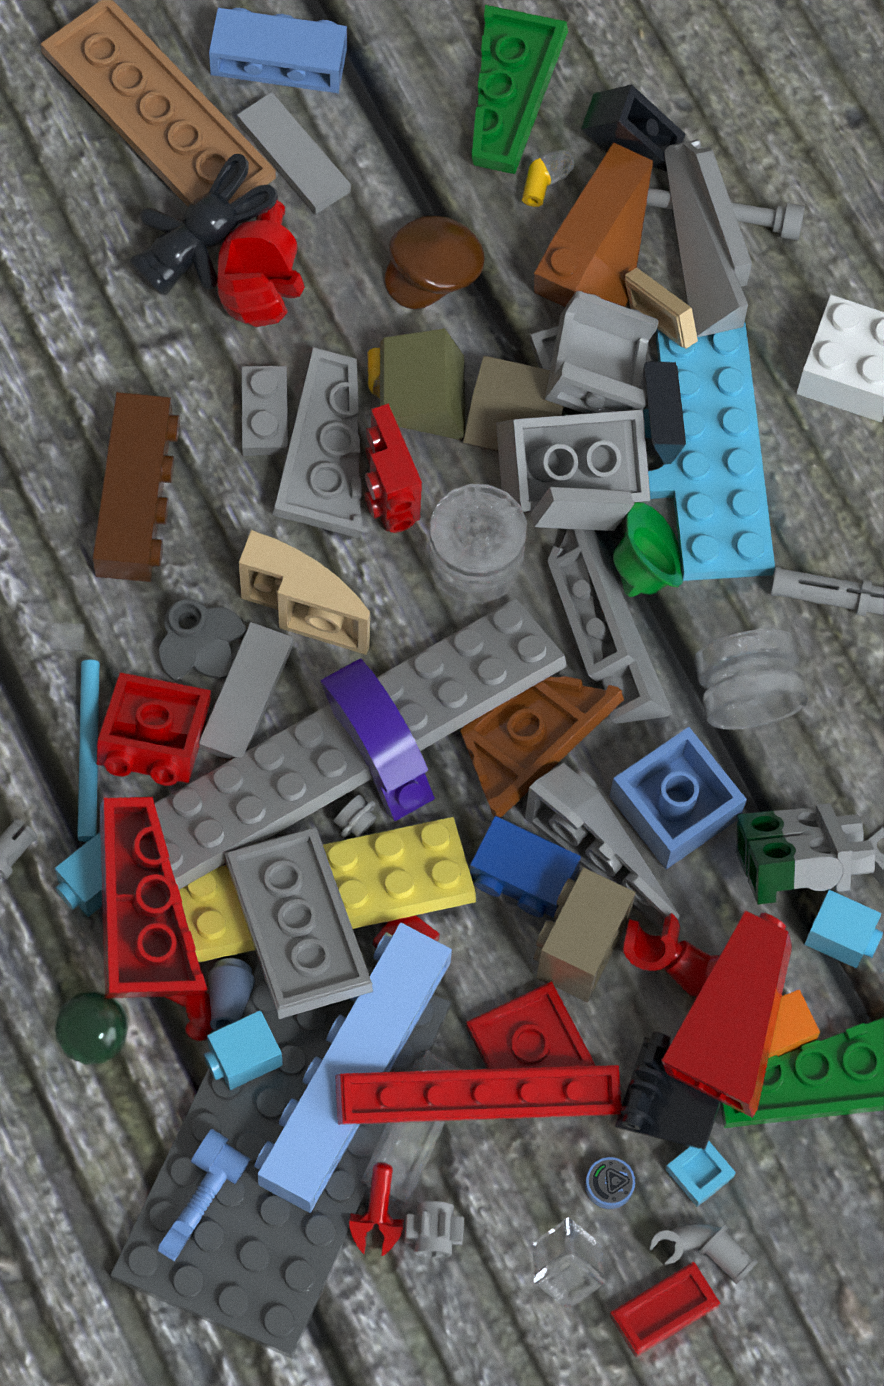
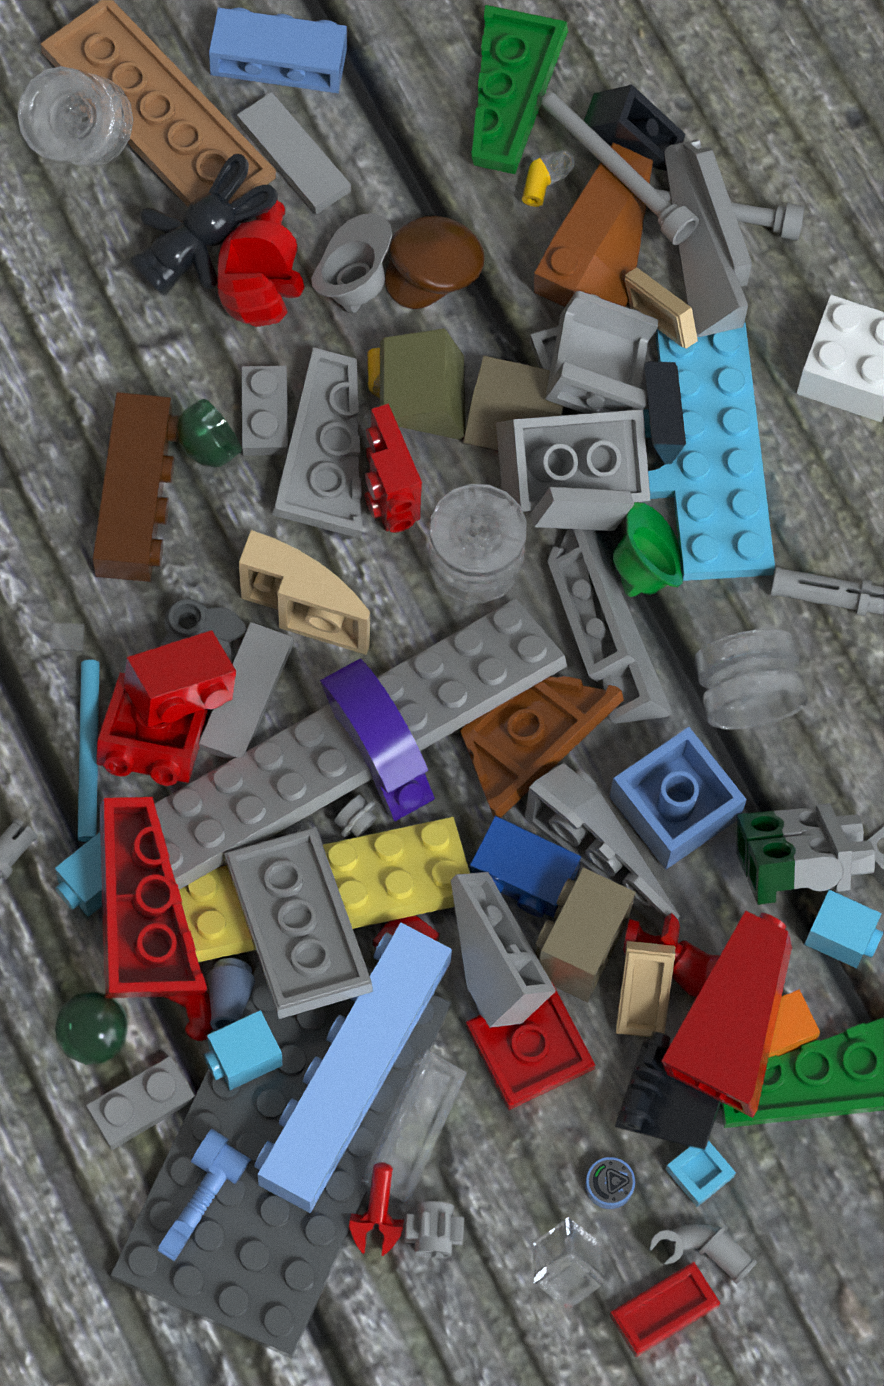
red tile [335,1065,622,1125] -> none
none -> clear wheel [17,66,133,167]
none -> light grey plate [86,1056,195,1151]
none -> red brick [124,630,236,728]
none -> clear green hair [177,399,242,468]
none -> light grey piece [311,213,392,313]
none -> light grey slope [451,872,556,1028]
none -> light grey piece [541,92,699,245]
none -> tan tile [616,941,675,1037]

